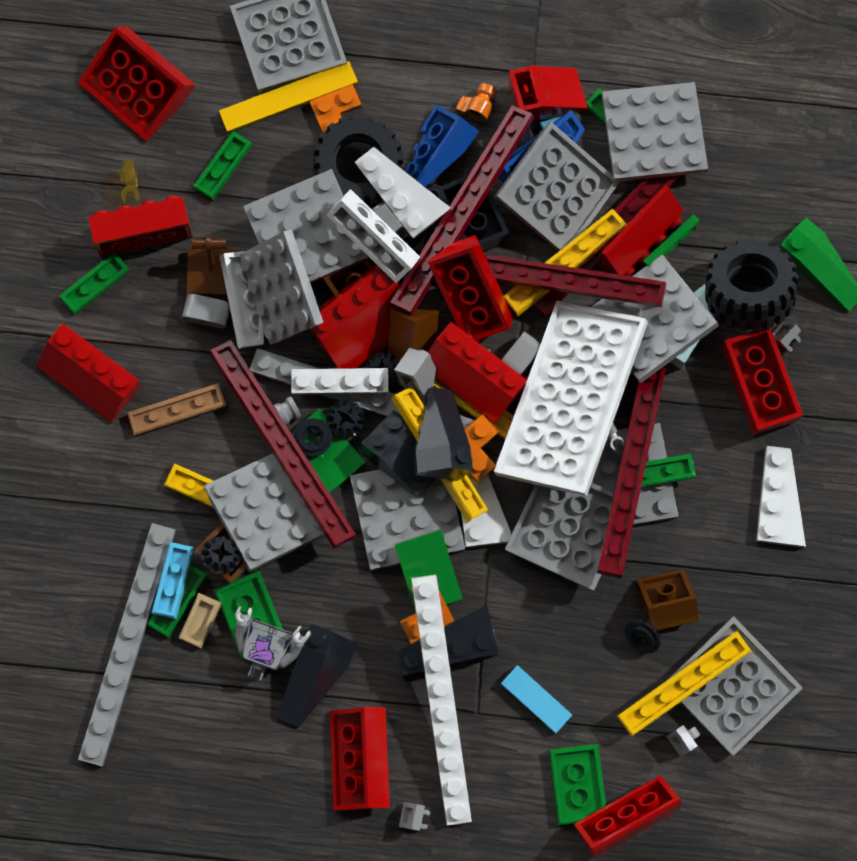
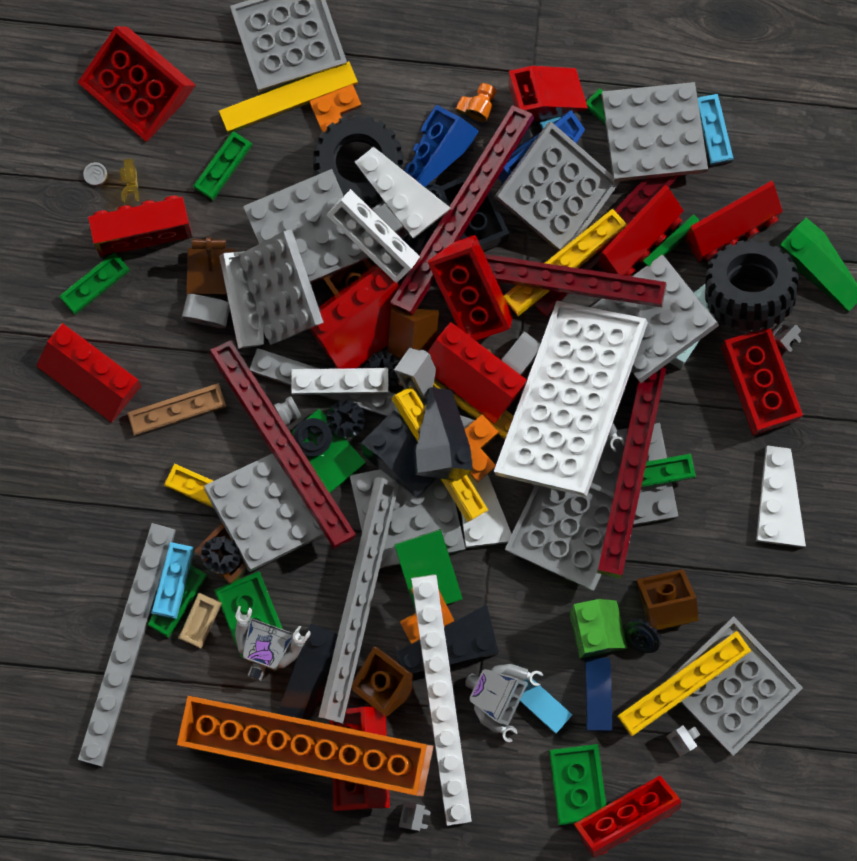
none -> light grey piece [83,162,108,186]
none -> orange brick [177,696,433,796]
none -> light grey plate [319,477,399,723]
none -> reddish brown slope [351,647,413,716]
none -> light grey torso [465,664,543,742]
none -> bright green slope [569,599,628,659]
none -> dark blue slope [585,657,612,732]
none -> red slope [684,181,783,263]
none -> medium azure tile [697,94,733,166]

